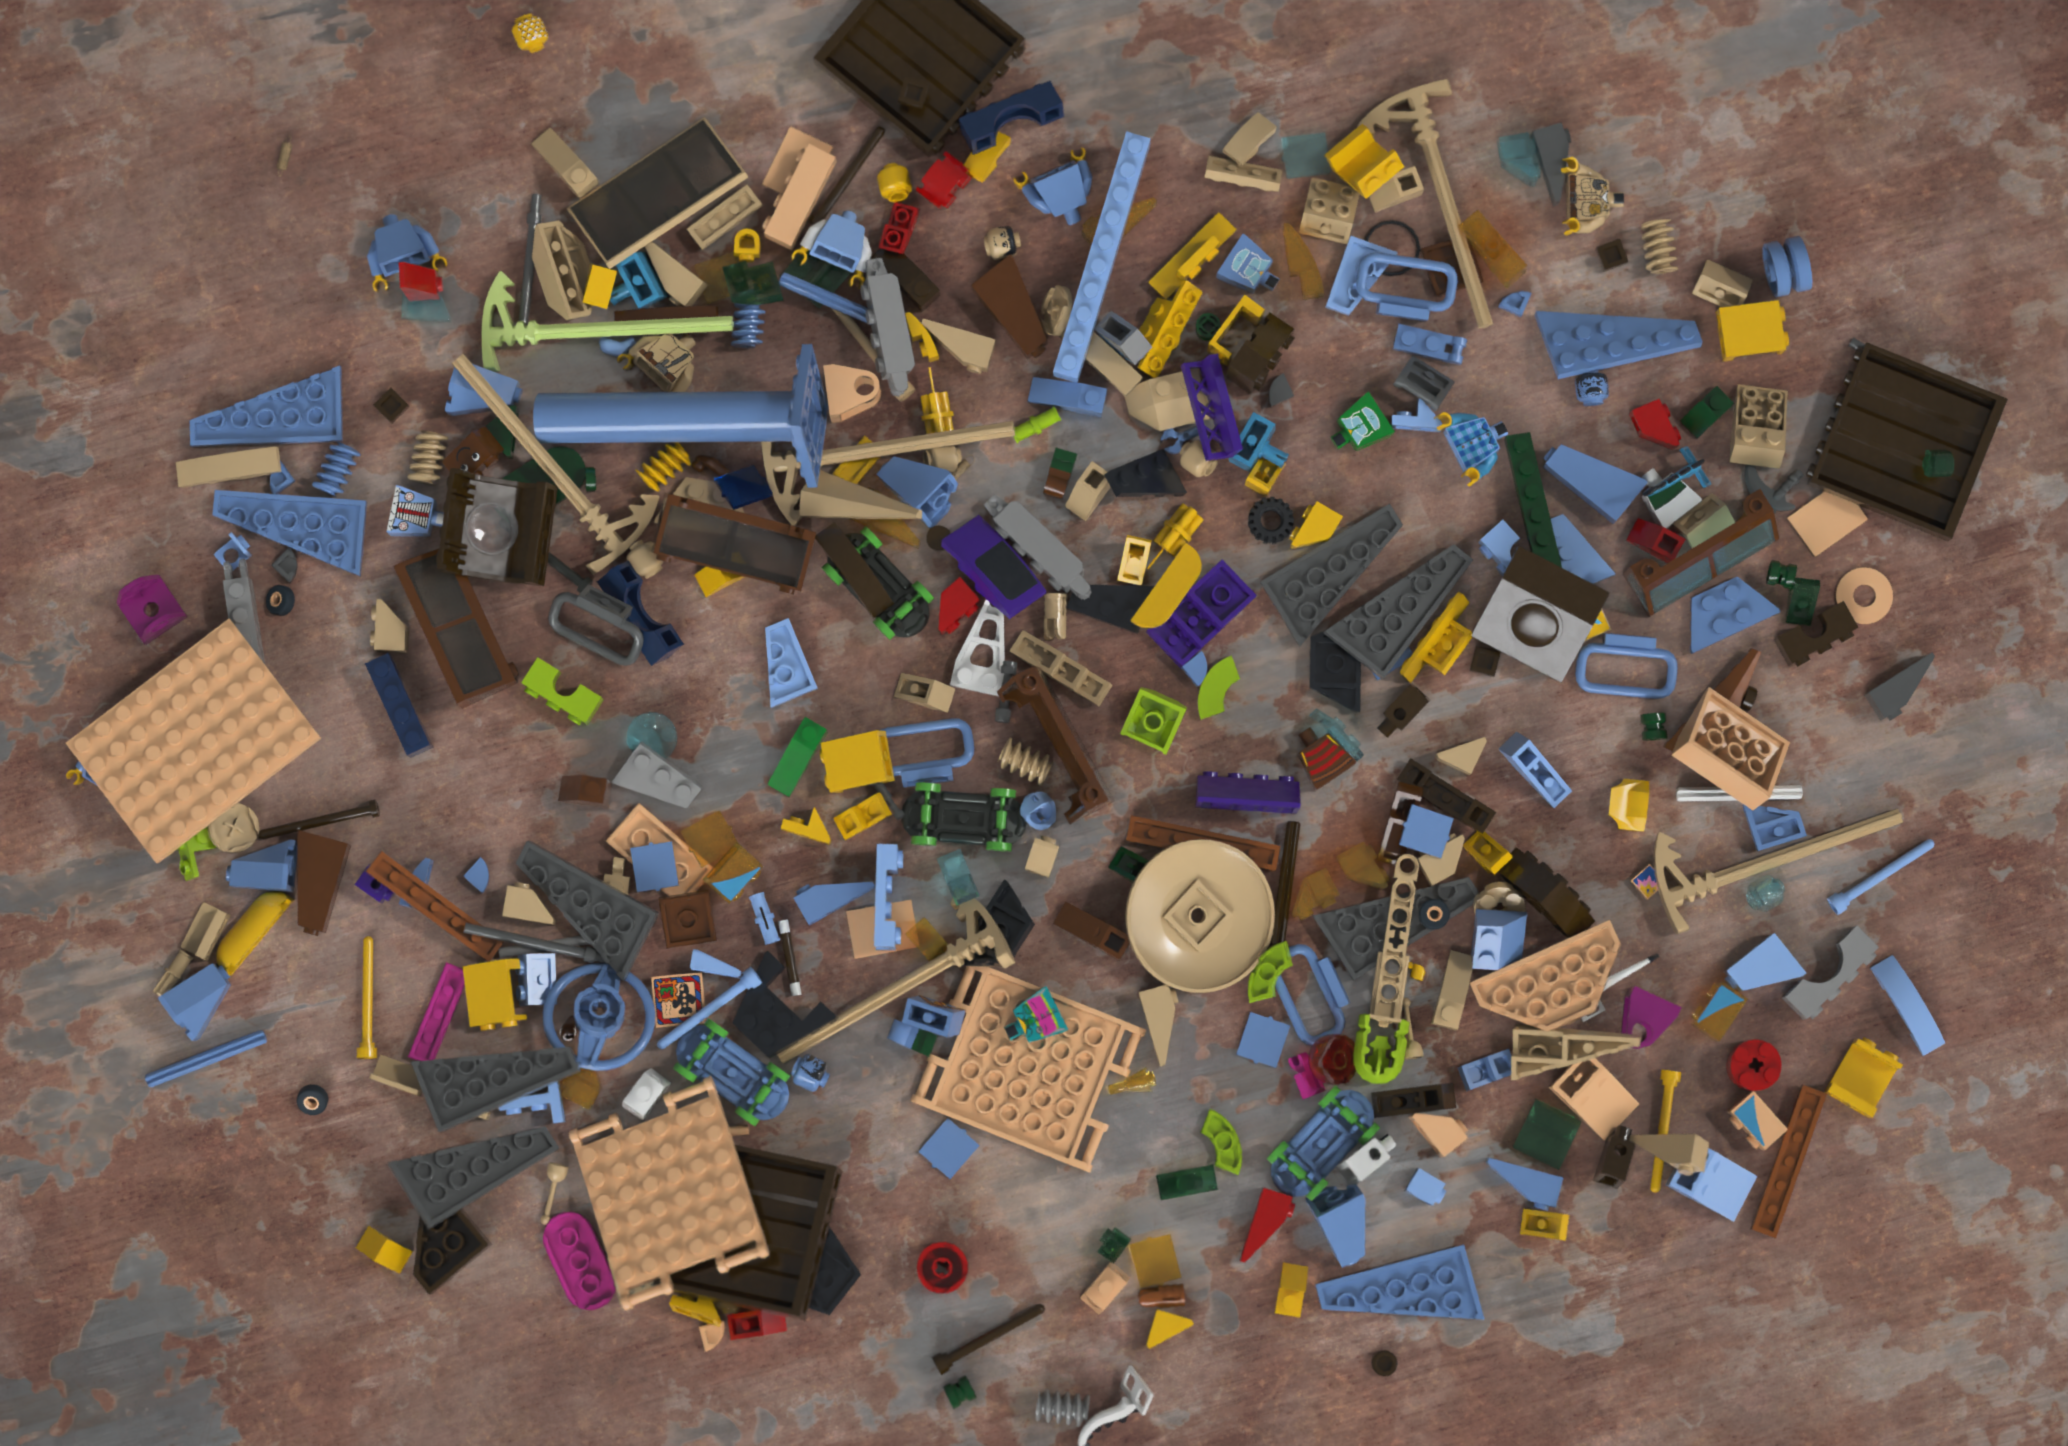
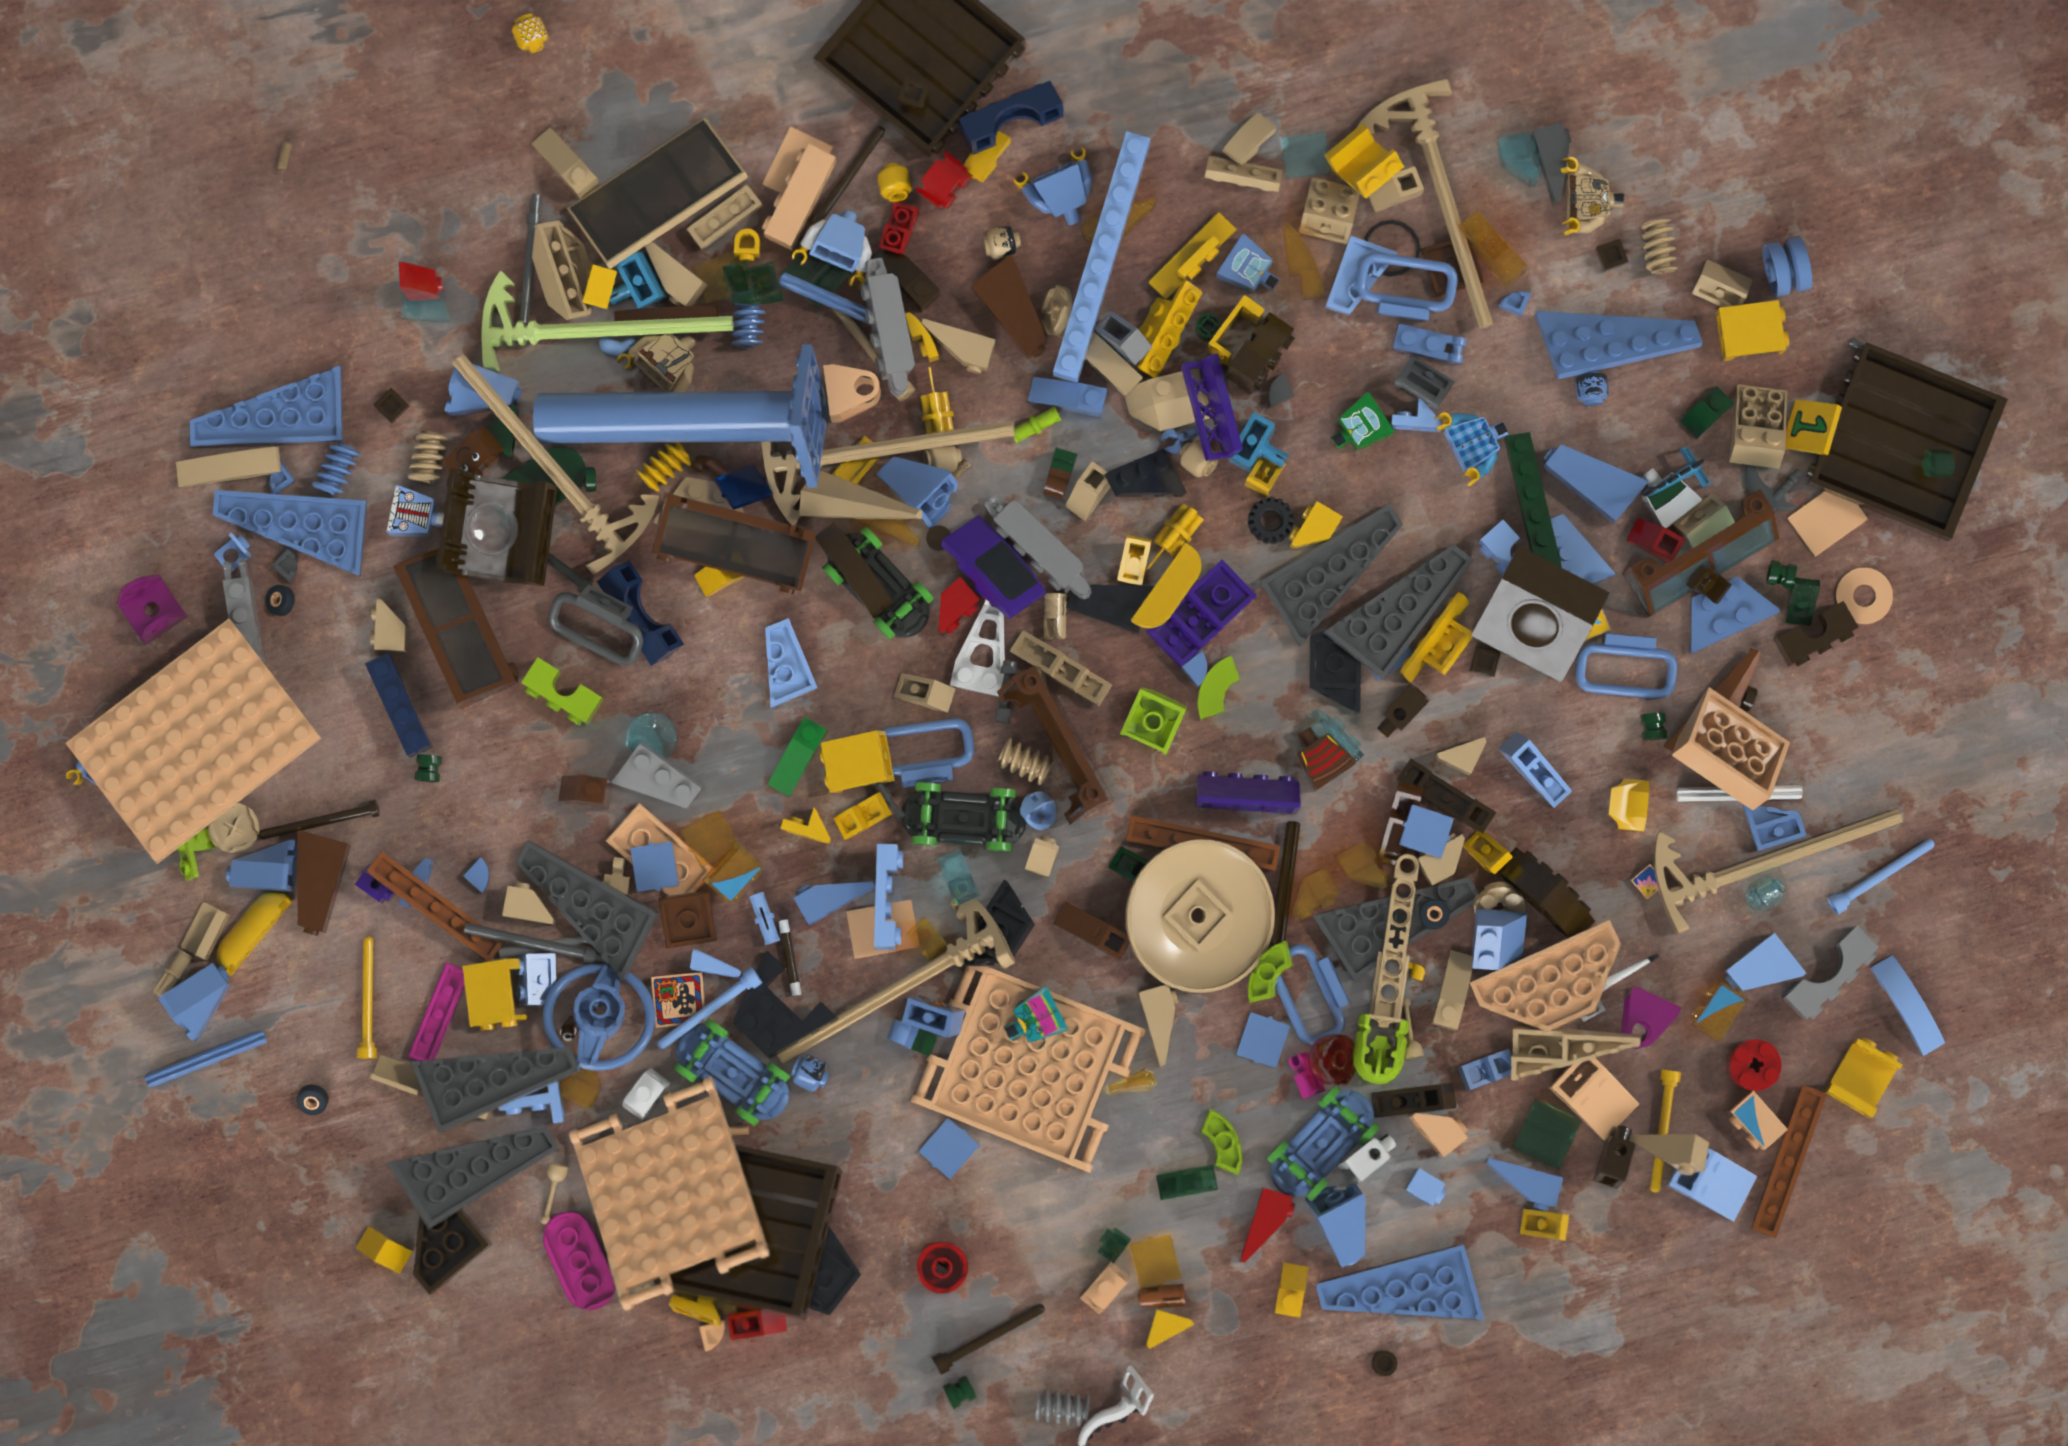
medium blue torso [367,214,447,293] -> none
tan head [626,540,664,579] -> none
red slope [1629,398,1681,450] -> none
dark grey slope [1864,652,1935,721] -> none
none -> dark green wheel [414,754,442,783]
none -> dark brown bracket [1686,565,1731,604]
none -> yellow tile [1785,399,1842,455]

